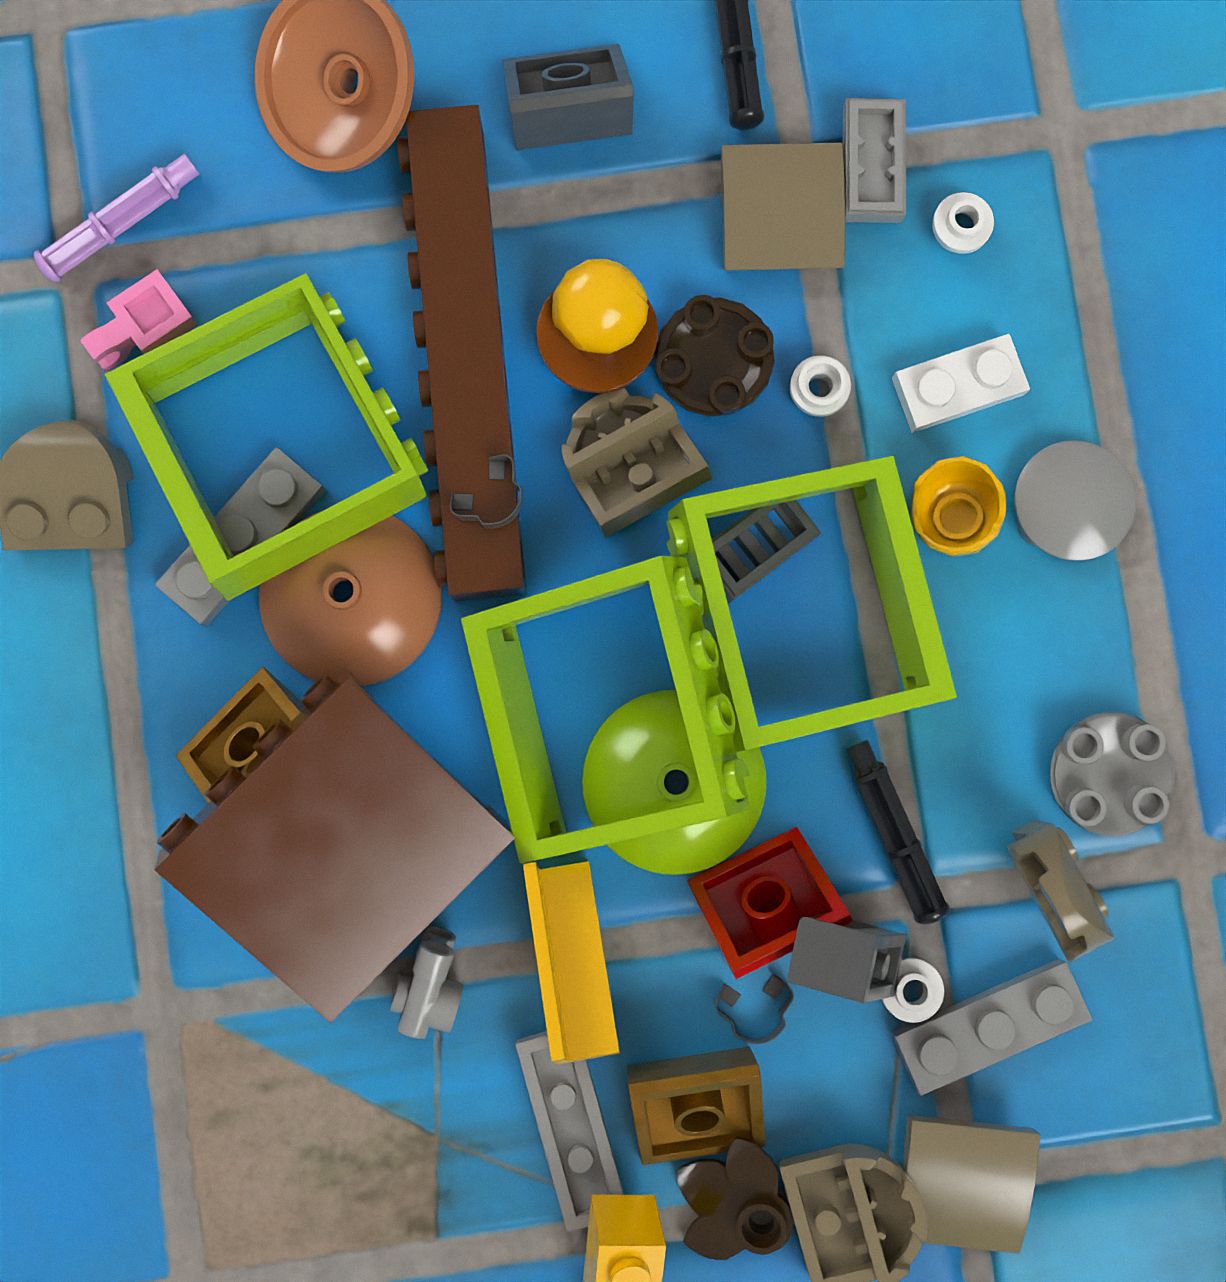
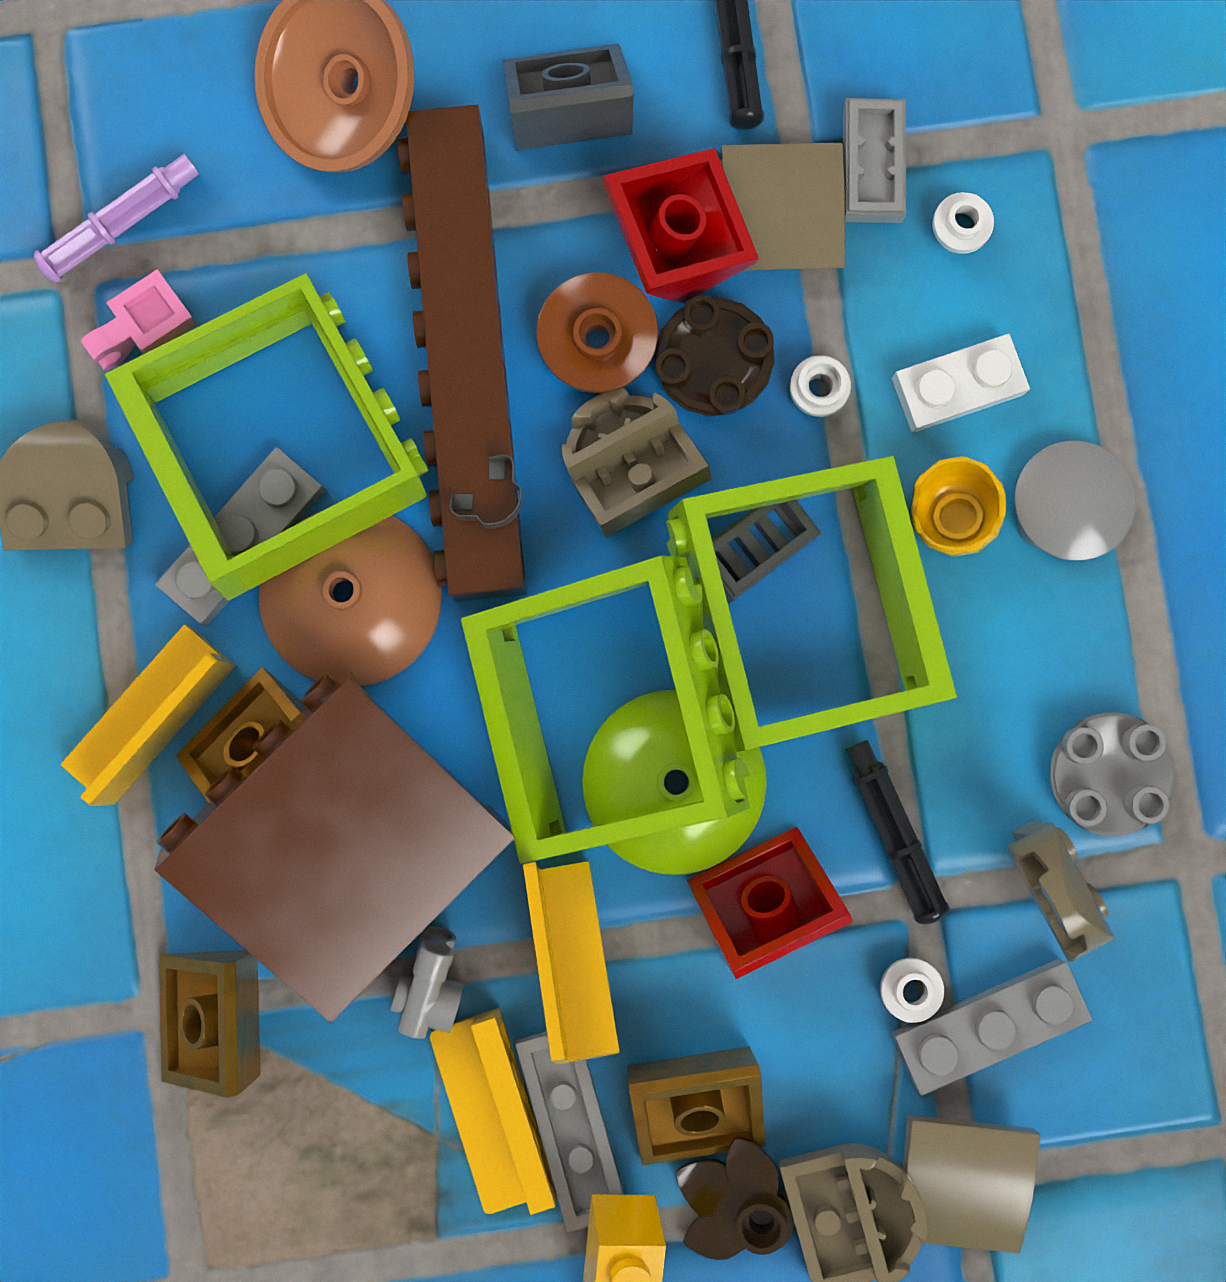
yellow hair [552,258,649,354] -> none
dark grey piece [714,974,794,1044] -> none
dark grey panel [786,917,907,1003] -> none
none -> yellow panel [60,624,236,806]
none -> pearl gold slope [159,950,261,1098]
none -> yellow panel [429,1007,557,1215]
none -> red slope [602,148,759,303]

